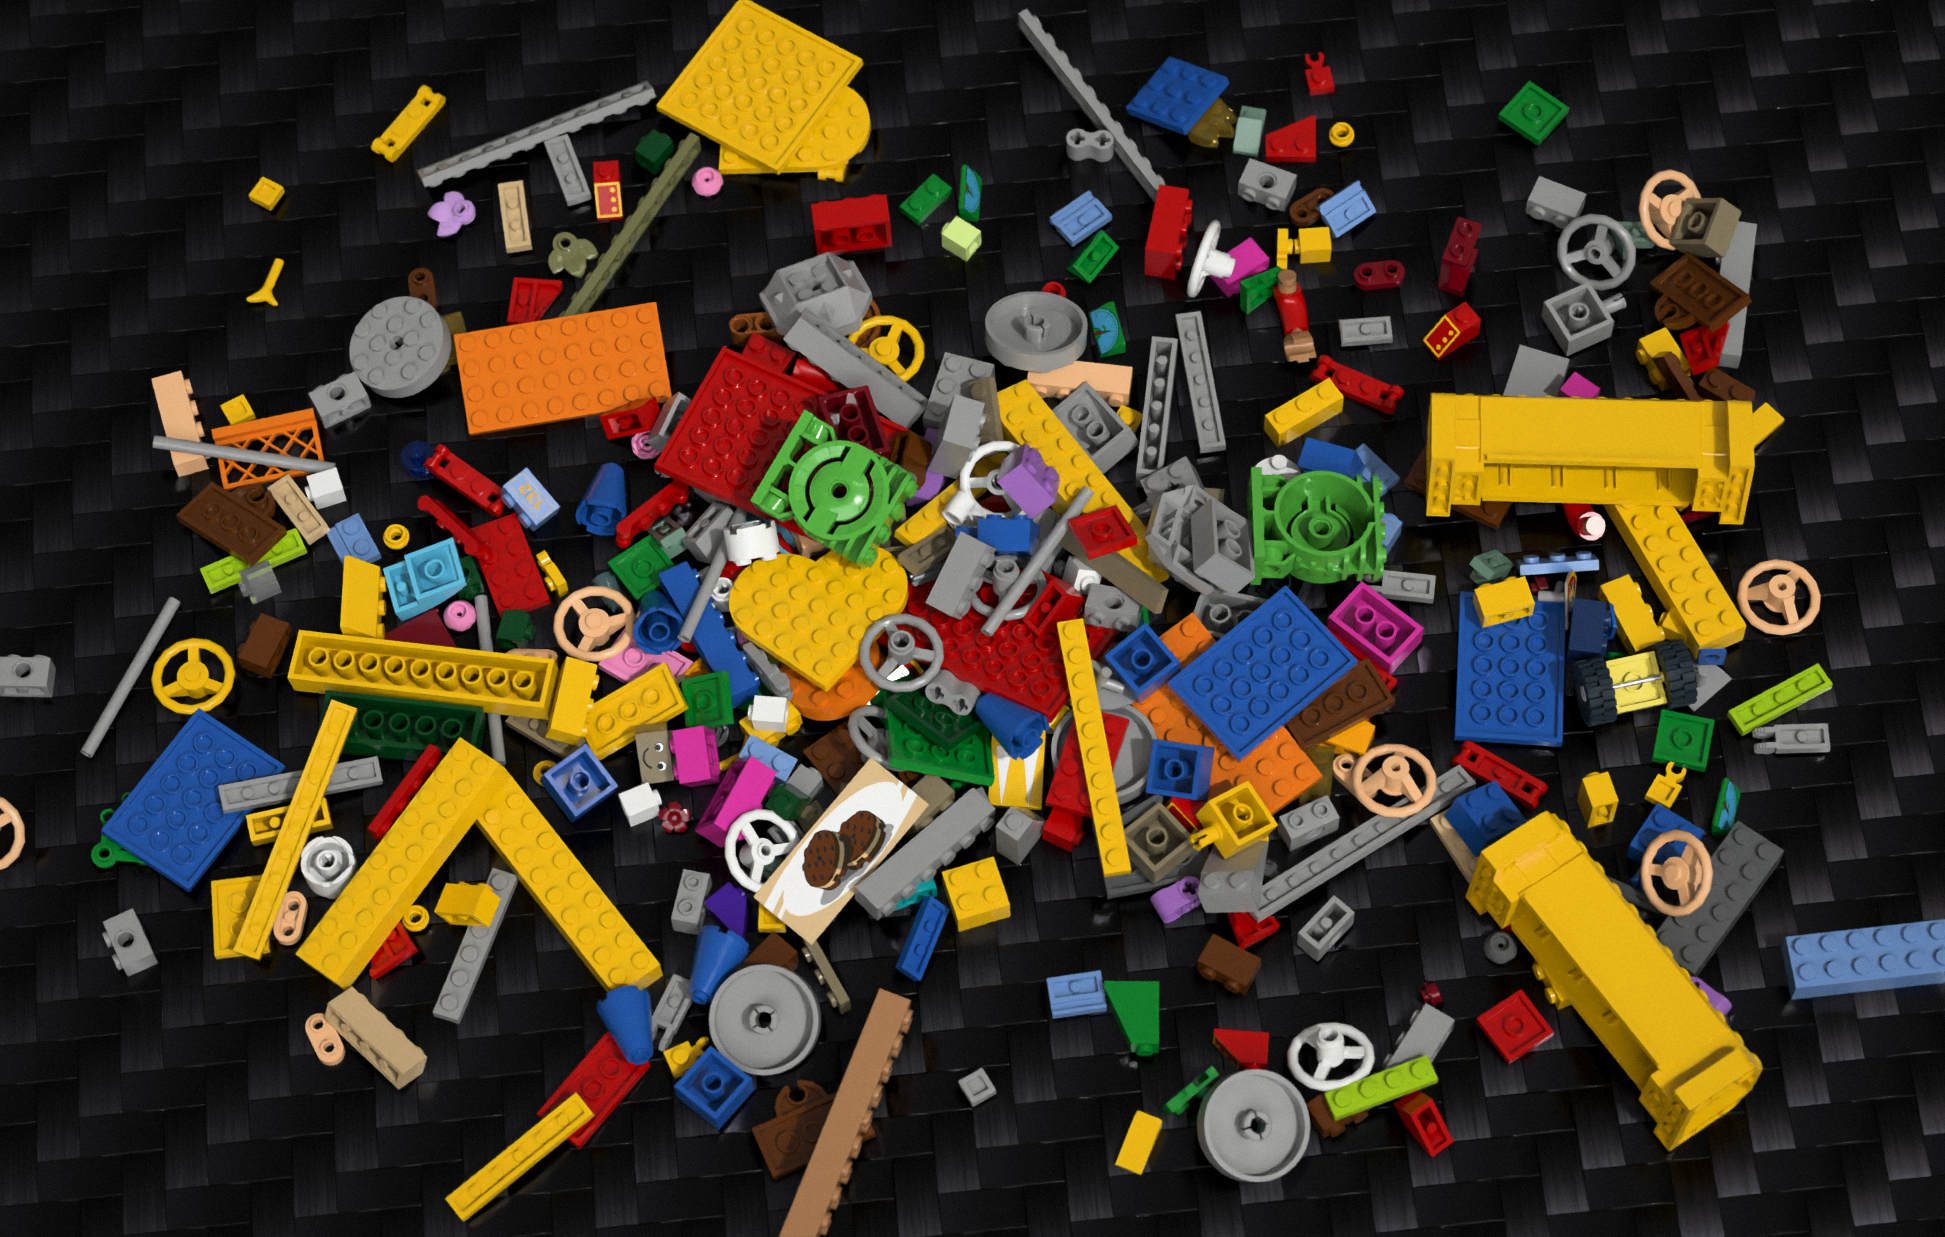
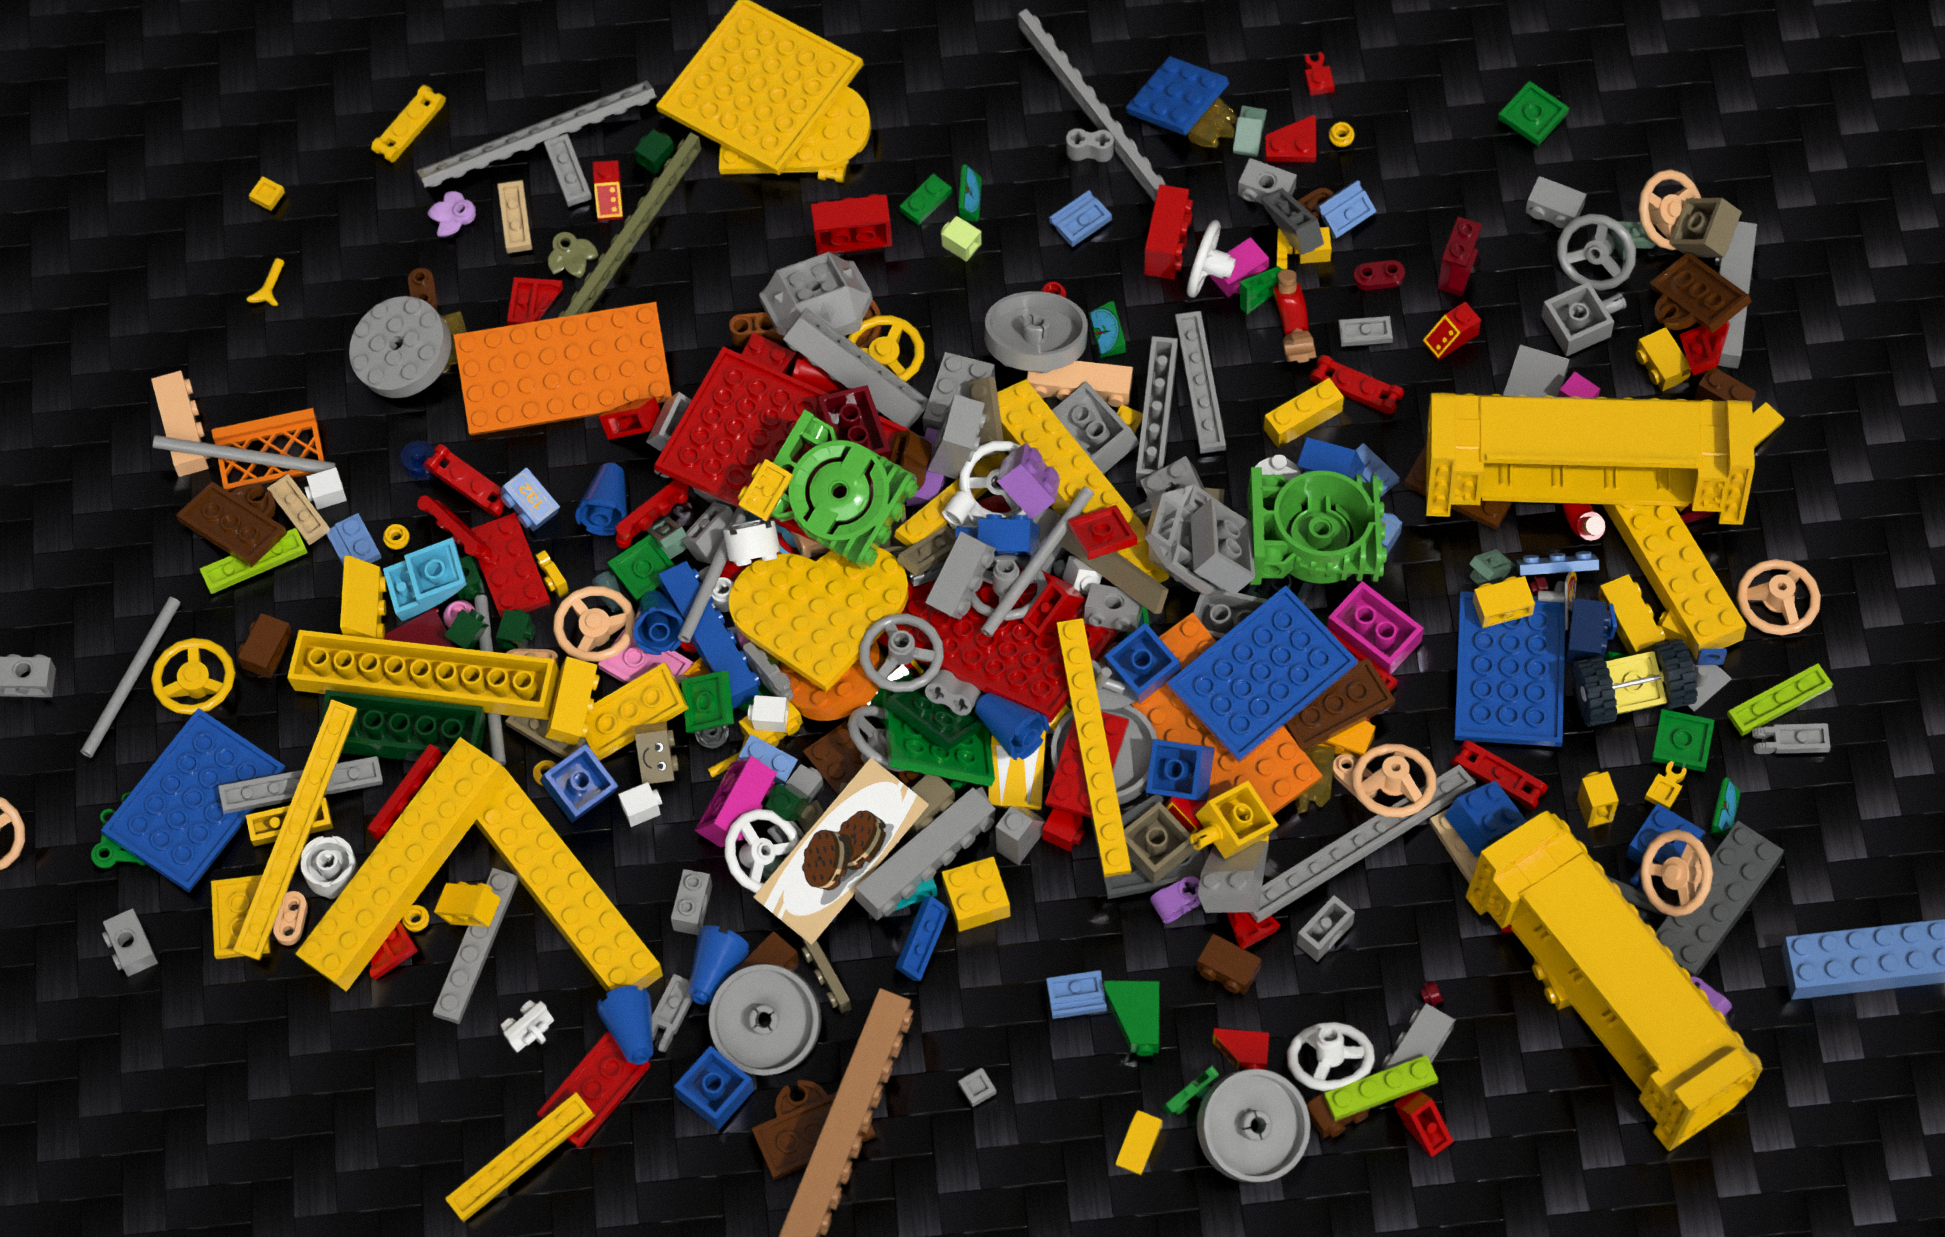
yellow plate [220,394,256,425] -> none
clear brick [238,560,282,604] -> none
light nougat plate [305,1013,345,1066] -> none
light grey brick [308,371,371,429] -> none
tan brick [324,987,427,1089] -> none
bright pink plate [631,429,661,460] -> none
dark red plant [658,800,691,833] -> none
yellow plate [663,1037,710,1079] -> none
dark pink brick [670,726,722,787] -> none
bright pink plate [692,167,723,197] -> none
dark purple slope [704,882,748,940] -> none
yellow plate [758,903,786,932] -> none
green slope [1066,230,1119,284] -> none
light grey brick [1278,795,1340,851] -> none
light grey hinge [1362,570,1436,604] -> none
red plate [1476,989,1554,1065] -> none
dark grey plate [1484,931,1517,964] -> none
reddish brown plate [1652,351,1704,401] -> none
none -> dark green brick [444,609,489,650]
none -> white hips [501,1000,554,1053]
none -> yellow bracket [738,459,794,522]
none -> dark grey slope [1261,188,1324,255]

